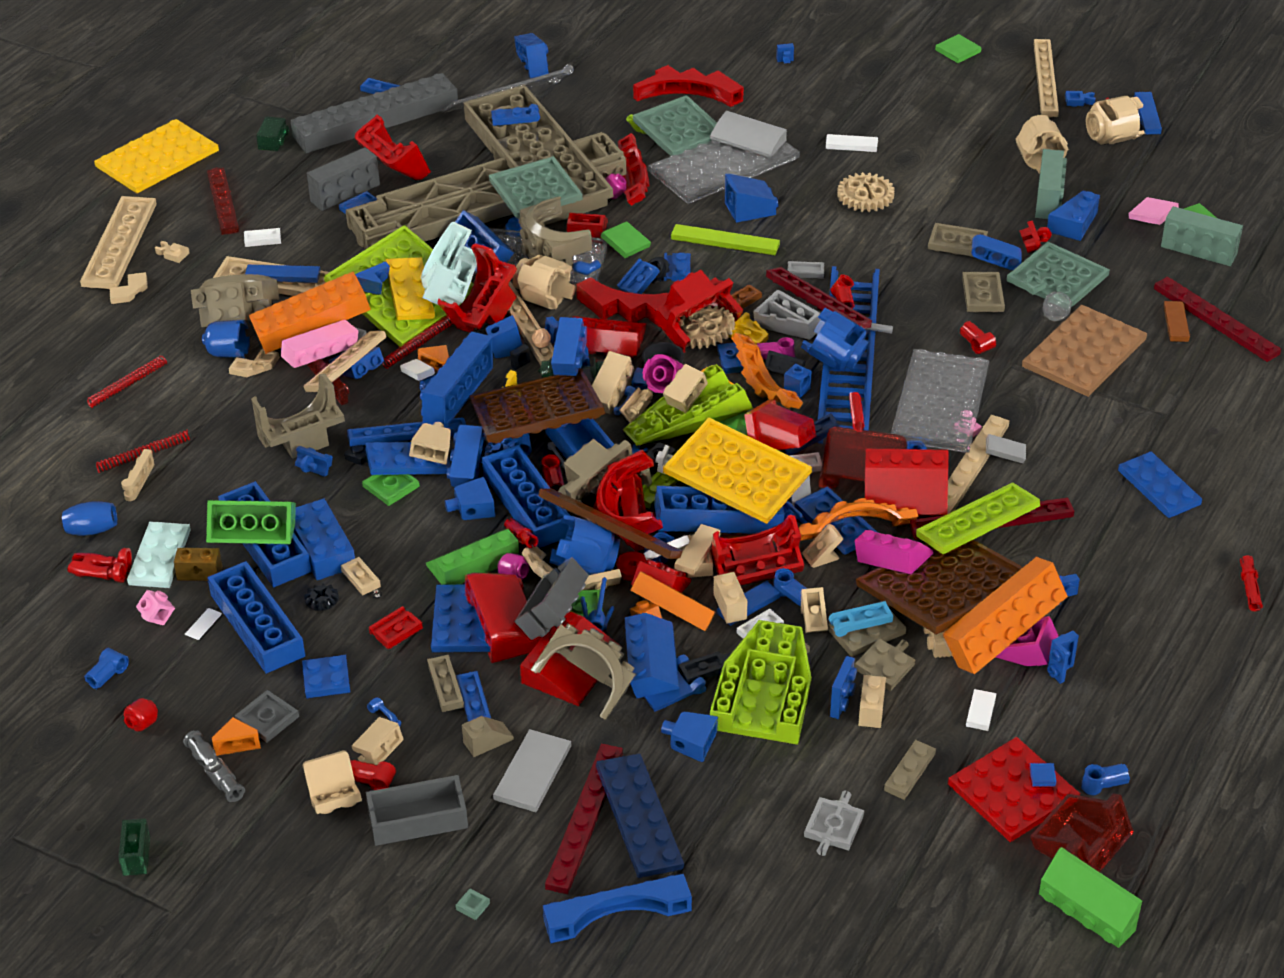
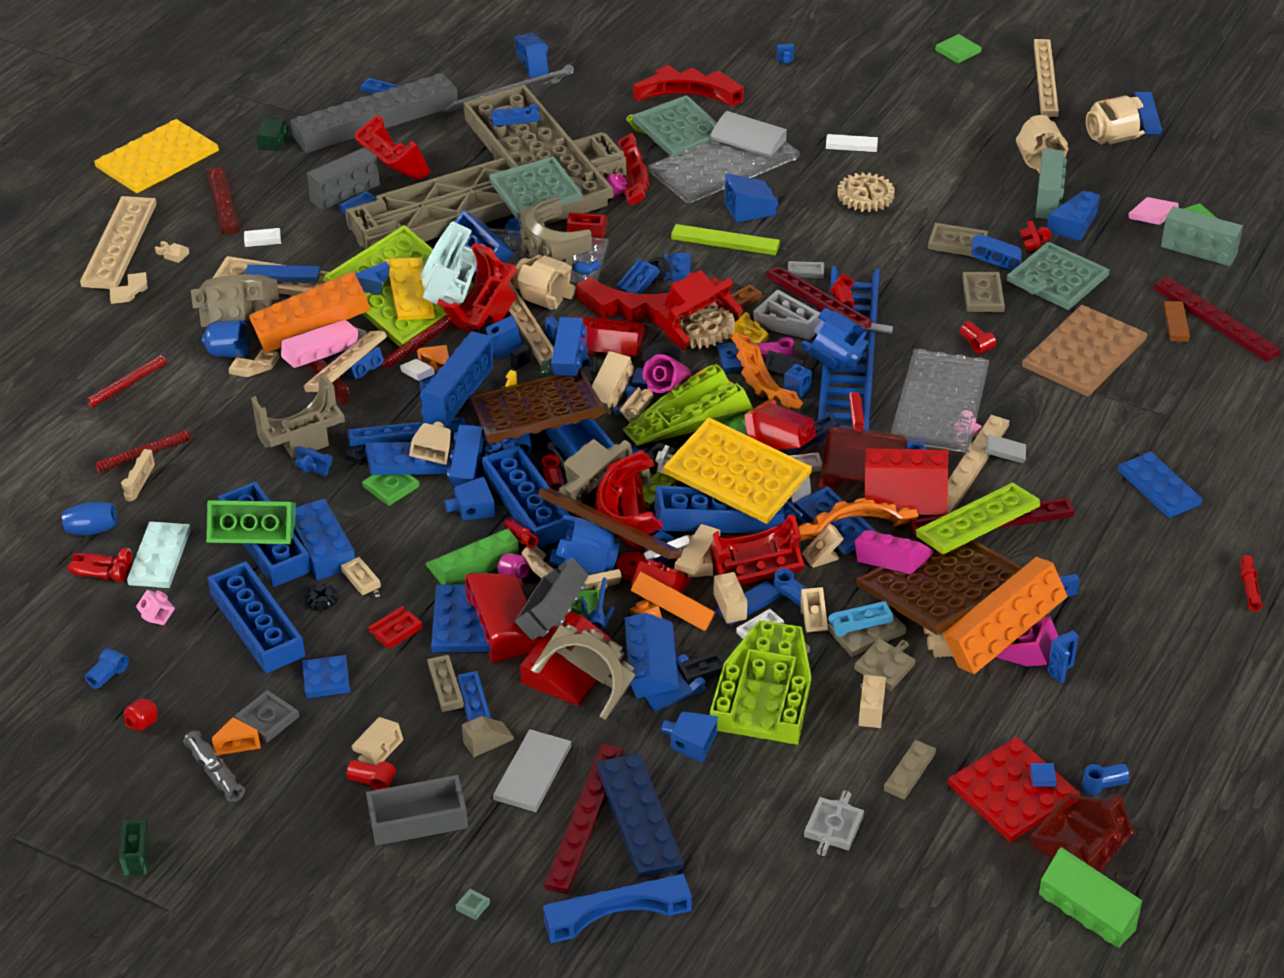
pearl gold brick [174,548,222,581] -> none
white sticker [185,608,222,640] -> none
tan bracket [303,750,362,814] -> none
blue piece [367,697,401,727] -> none
light nougat plate [532,328,551,348] -> none
bright green tile [601,221,651,258] -> none
tan brick [663,364,708,413] -> none
blue plate [830,656,857,719] -> none
white tile [966,689,996,731] -> none
clear hair [1043,292,1072,321] -> none
blue plate [1065,91,1096,107] -> none

